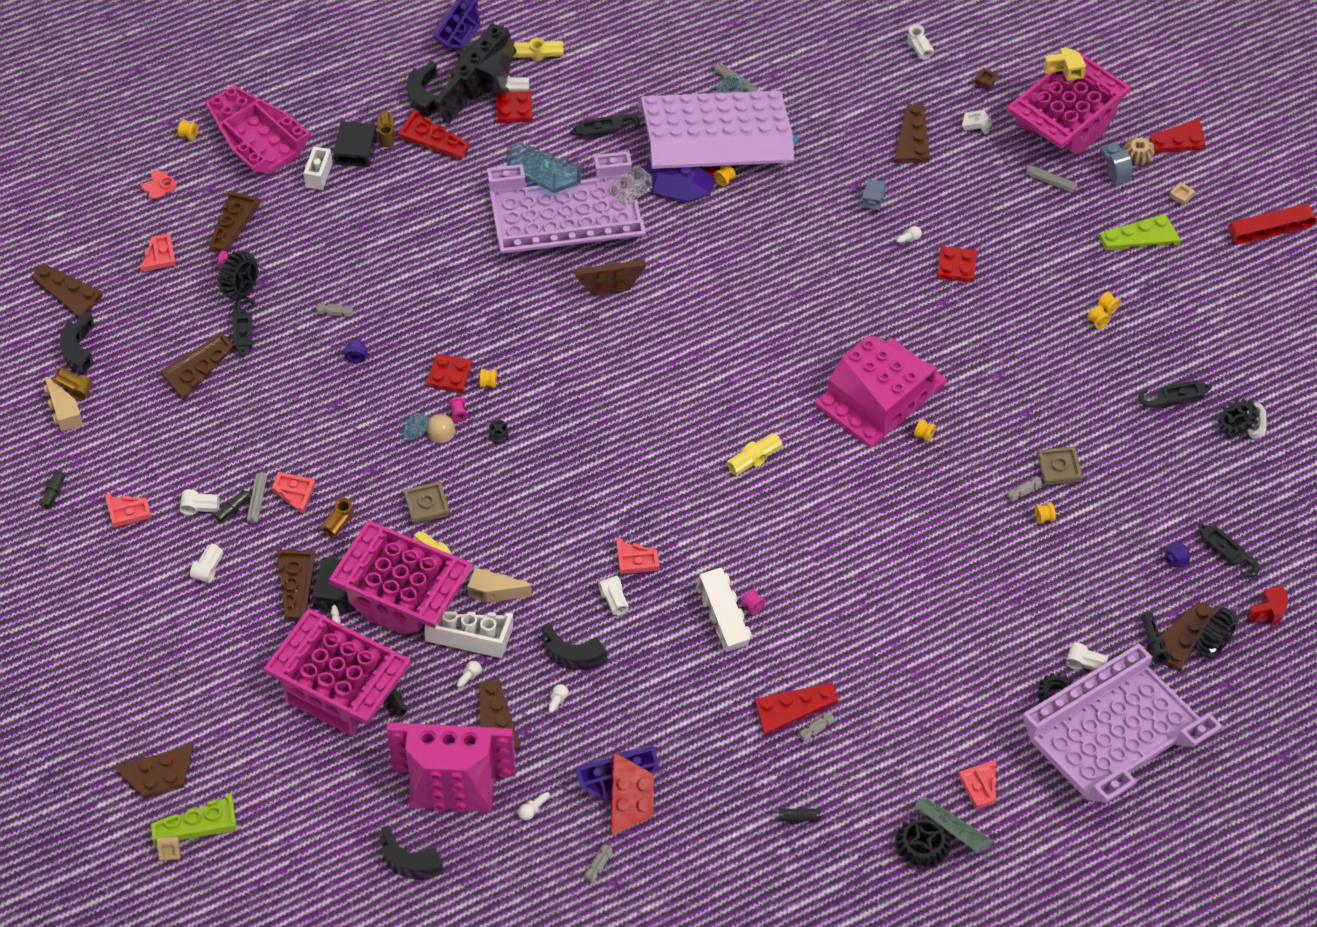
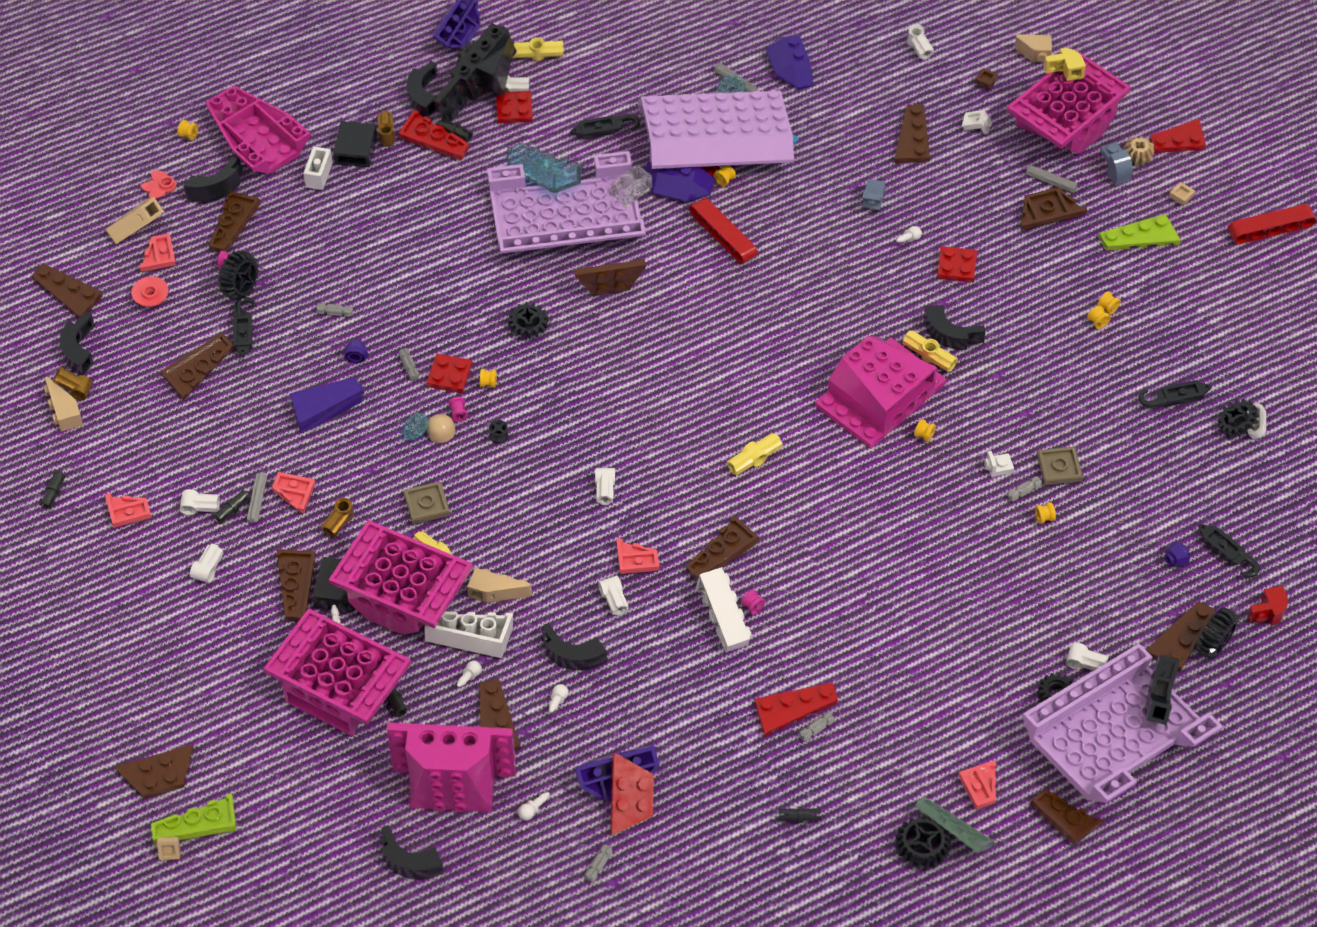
black pin [1141,613,1170,664] -> none
none -> tan slope [105,197,164,244]
none -> coral dish [131,277,169,307]
none -> black arch [183,157,243,201]
none -> dark purple slope [290,377,364,433]
none -> light grey axle [399,348,419,381]
none -> pearl dark grey pin [438,118,473,142]
none -> black gear [508,302,548,339]
none -> white piece [595,468,615,505]
none -> reddish brown wing [686,515,759,582]
none -> red beam [689,197,758,264]
none -> dark purple wedge [766,34,814,90]
none -> light yellow piece [902,330,958,372]
none -> black arch [924,305,986,350]
none -> white bracket [984,451,1014,477]
none -> tan slope [1015,34,1052,62]
none -> reddish brown wing [1021,187,1087,230]
none -> reddish brown wing [1030,789,1104,846]
none -> black arch [1145,654,1180,725]

